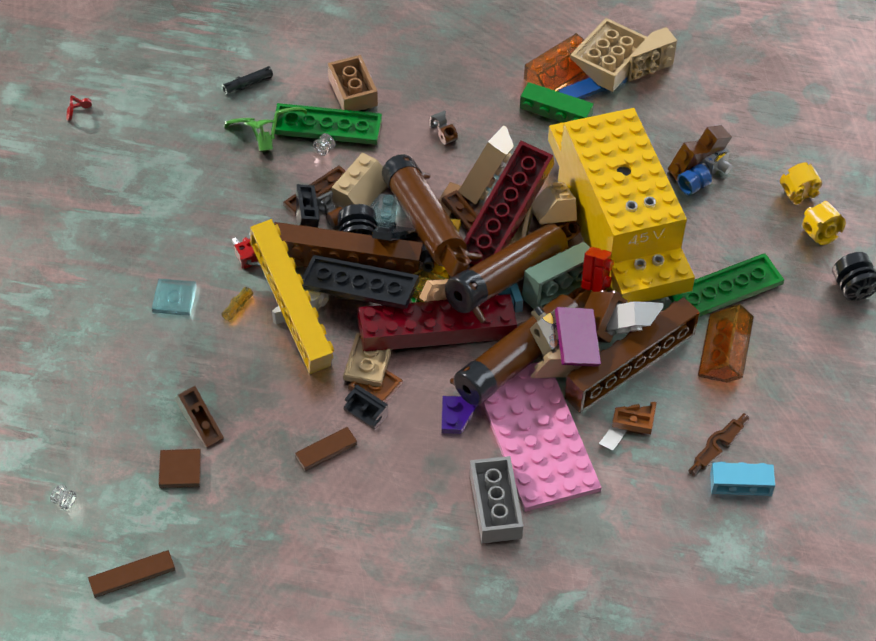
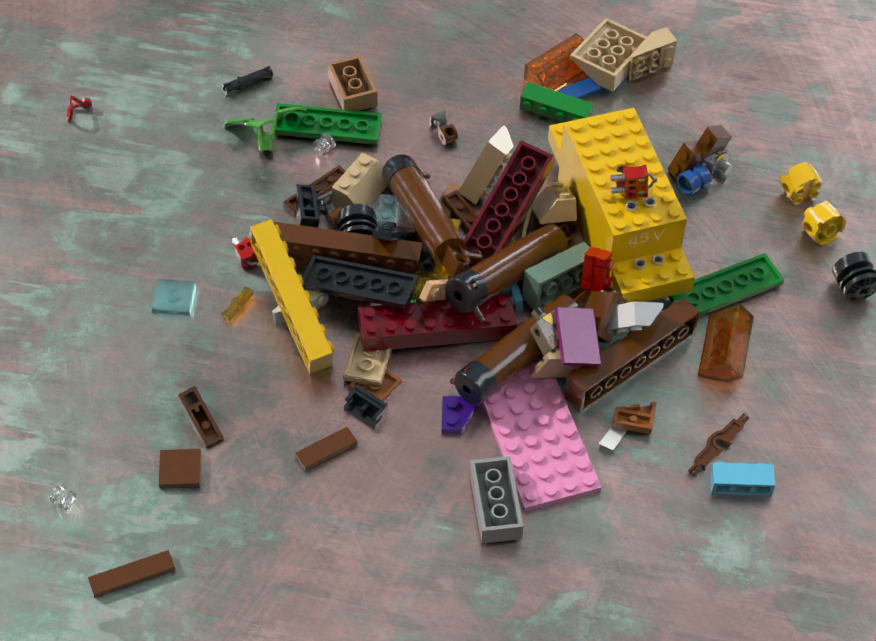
none -> red piece [610,164,657,199]

